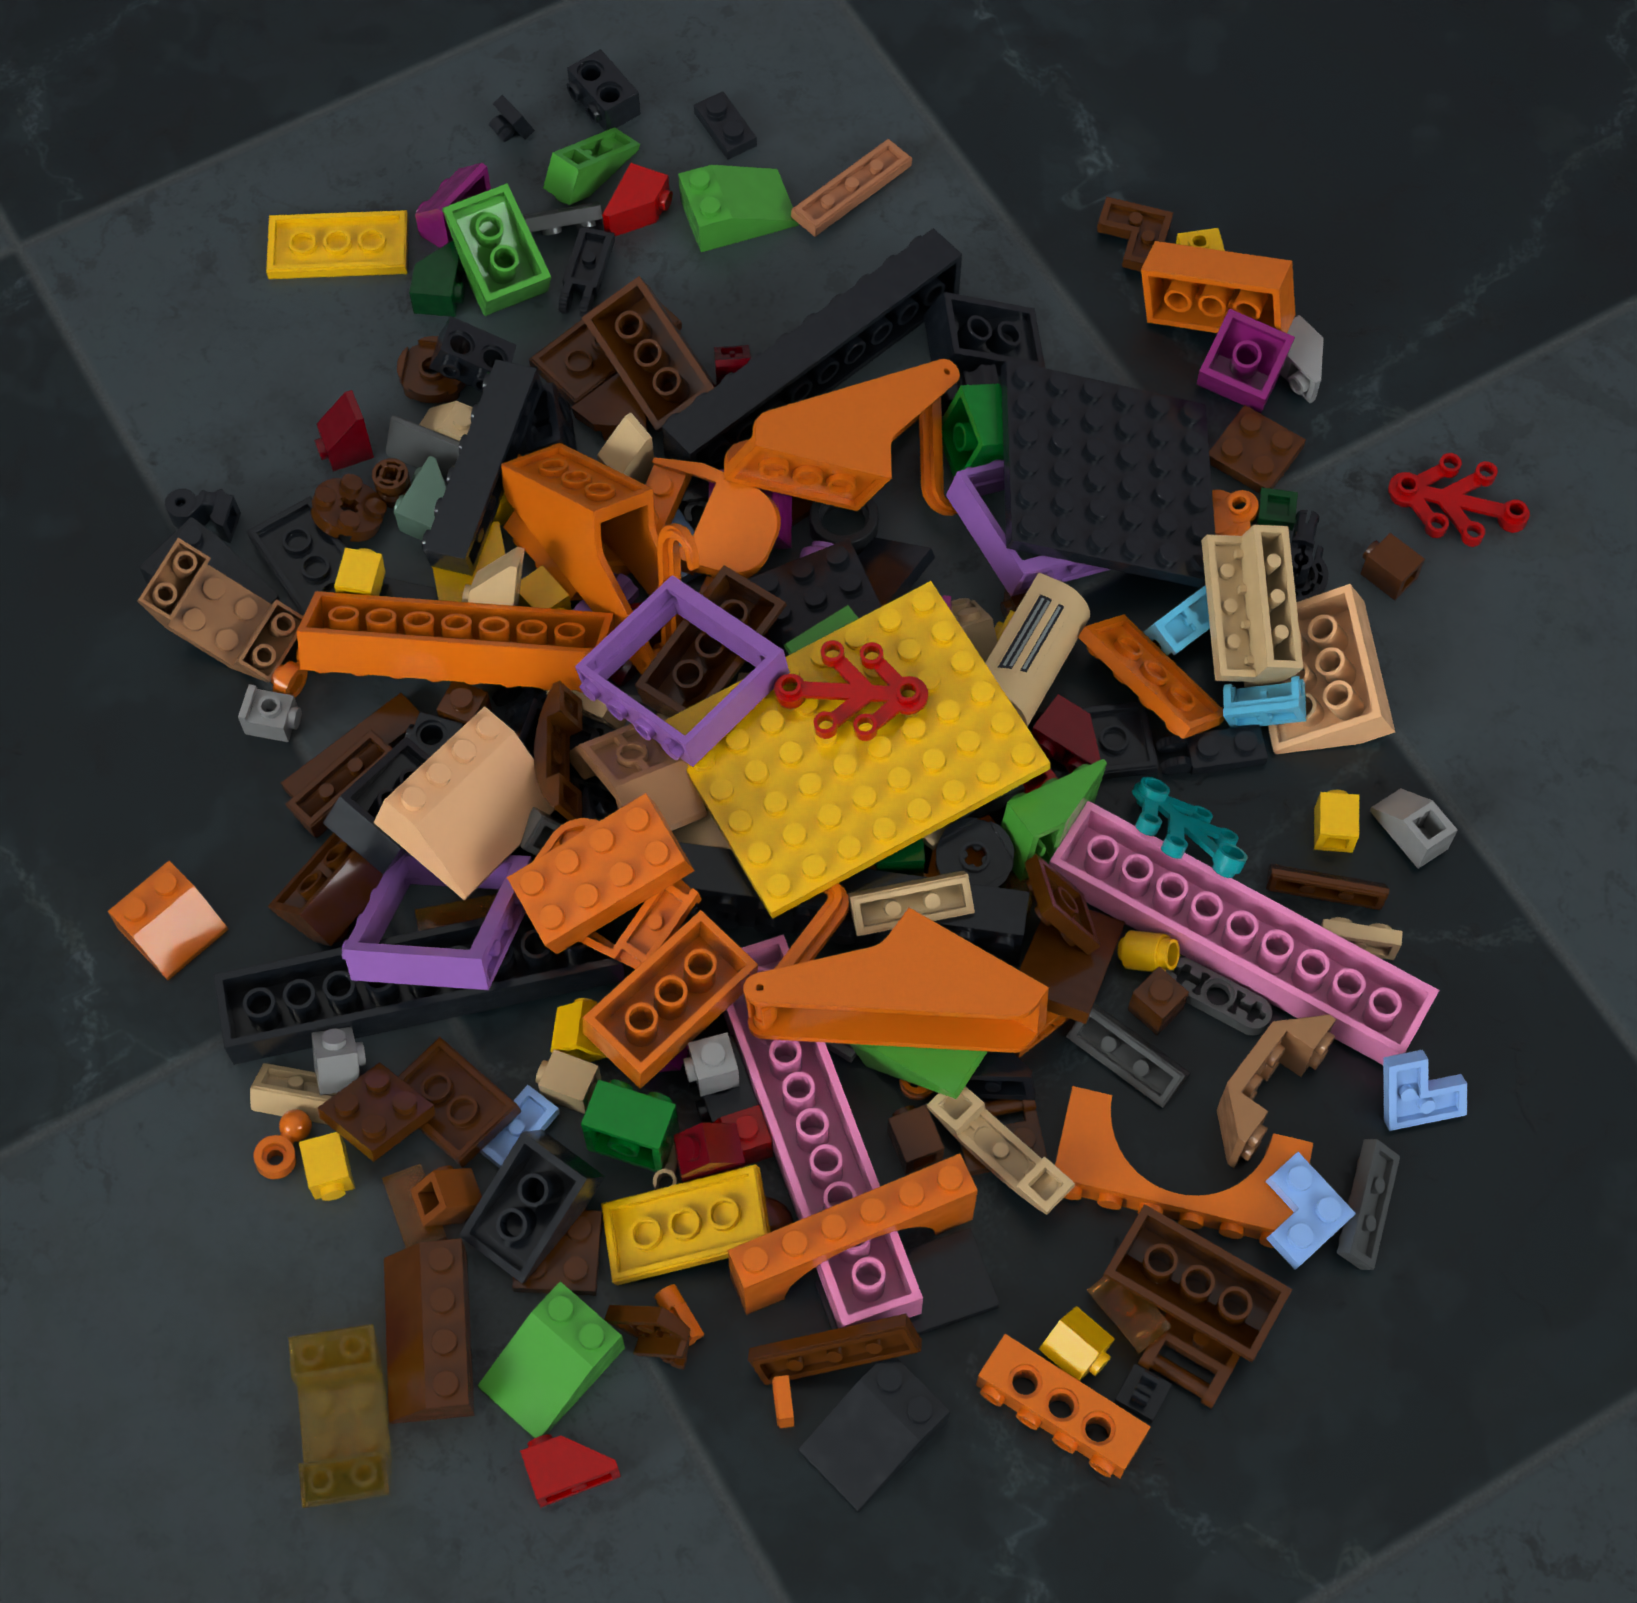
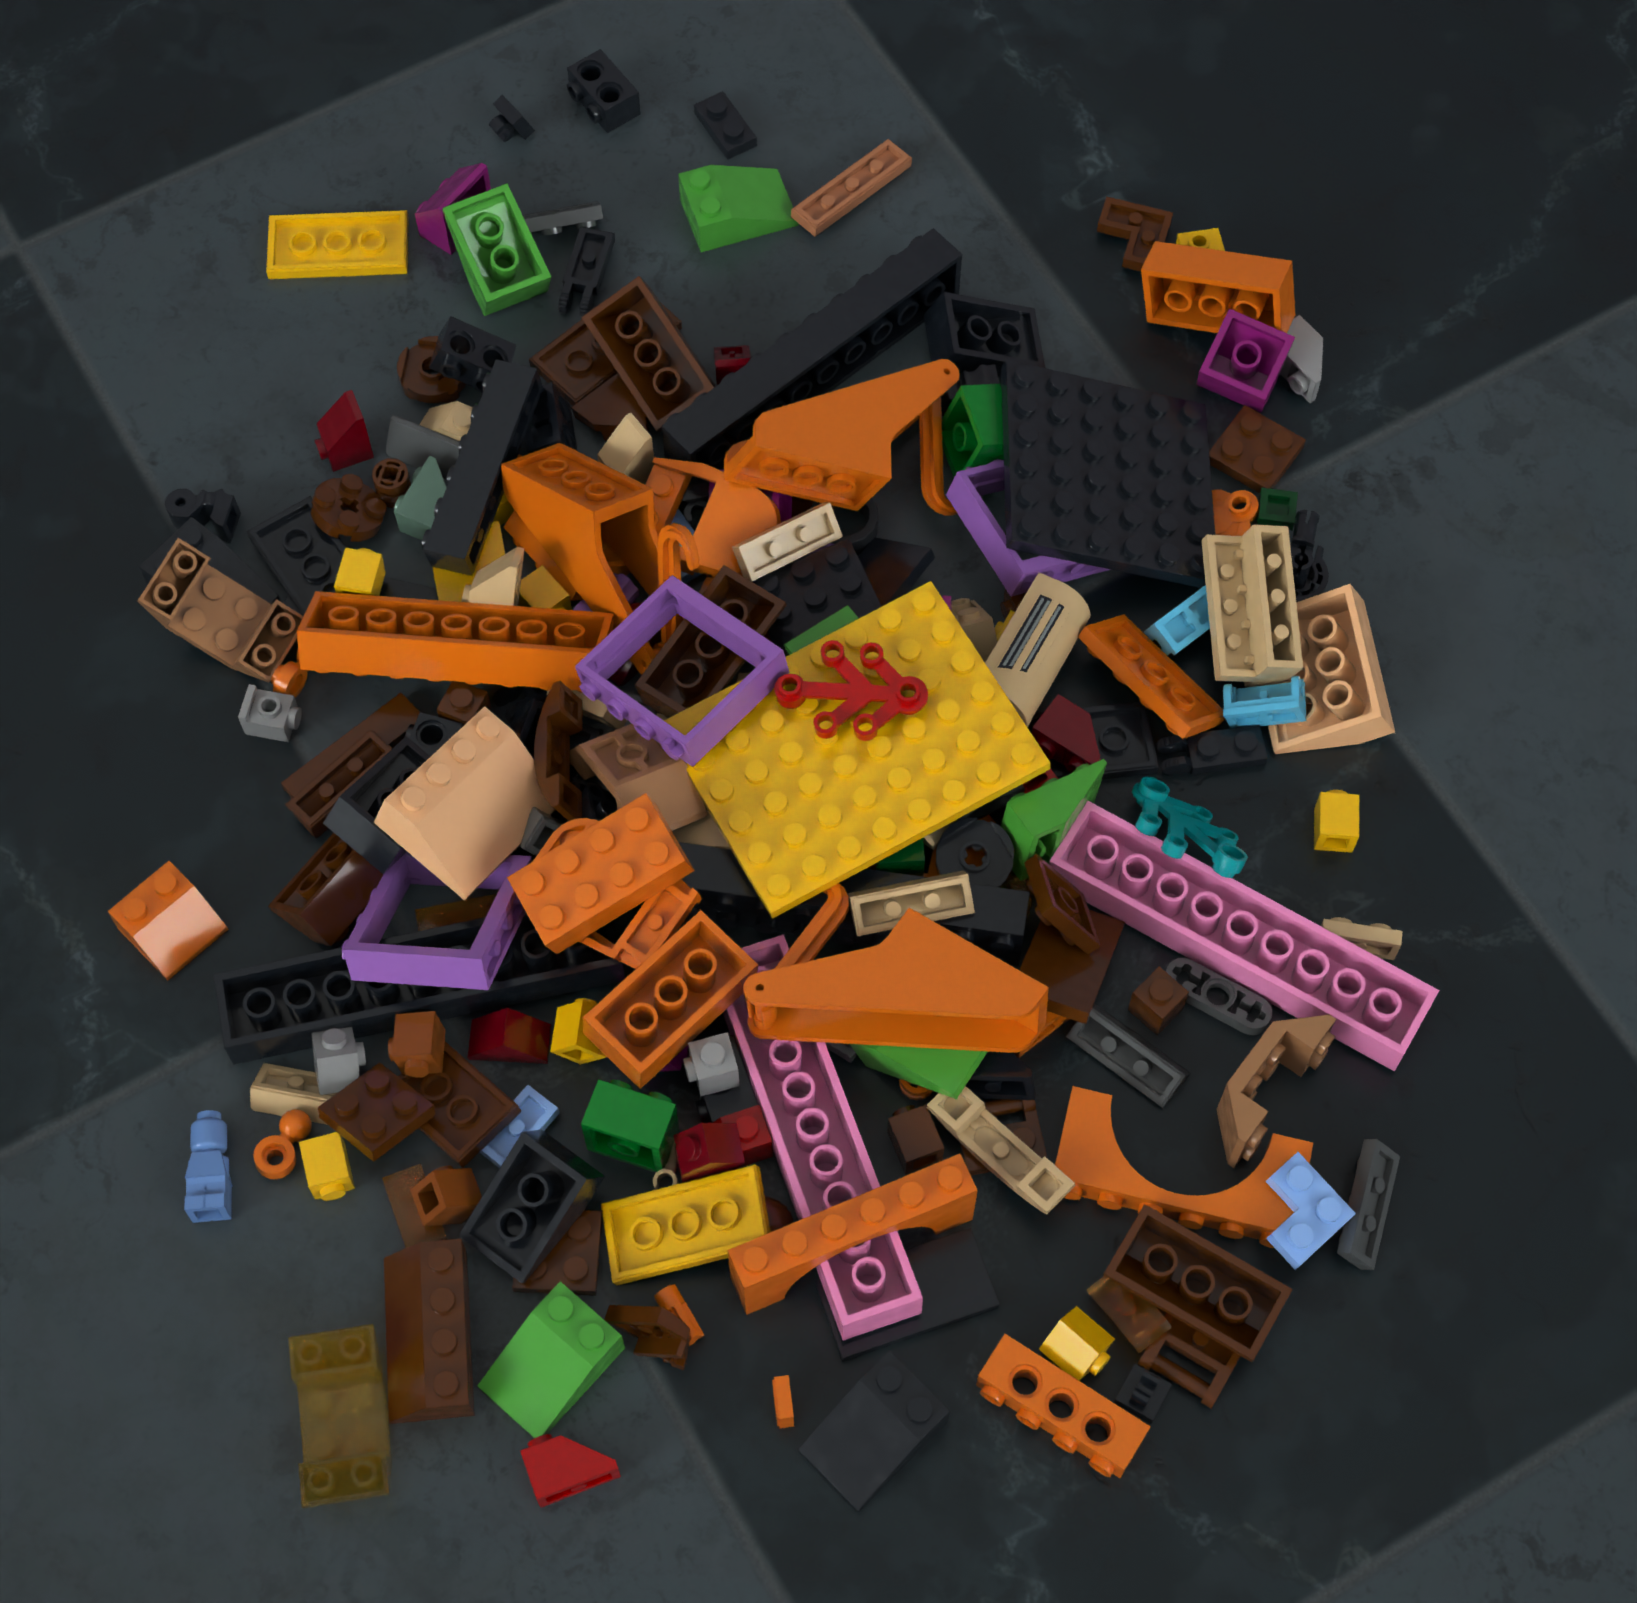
dark green slope [409,240,466,317] -> none
tan brick [535,1049,601,1114] -> none
bright green slope [543,127,640,205] -> none
red slope [602,163,673,236] -> none
reddish brown tile [748,1313,922,1385] -> none
yellow brick [1117,930,1180,972] -> none
reddish brown slope [1266,864,1389,910] -> none
reddish brown brick [1361,533,1425,600] -> none
light grey slope [1370,788,1458,869] -> none
light blue plate [1383,1050,1467,1131] -> none
red plant [1388,453,1530,547] -> none
none -> medium blue piece [184,1110,233,1223]
none -> dark orange brick [388,1011,446,1078]
none -> dark red slope [467,1008,551,1064]
none -> tan plate [732,502,843,582]

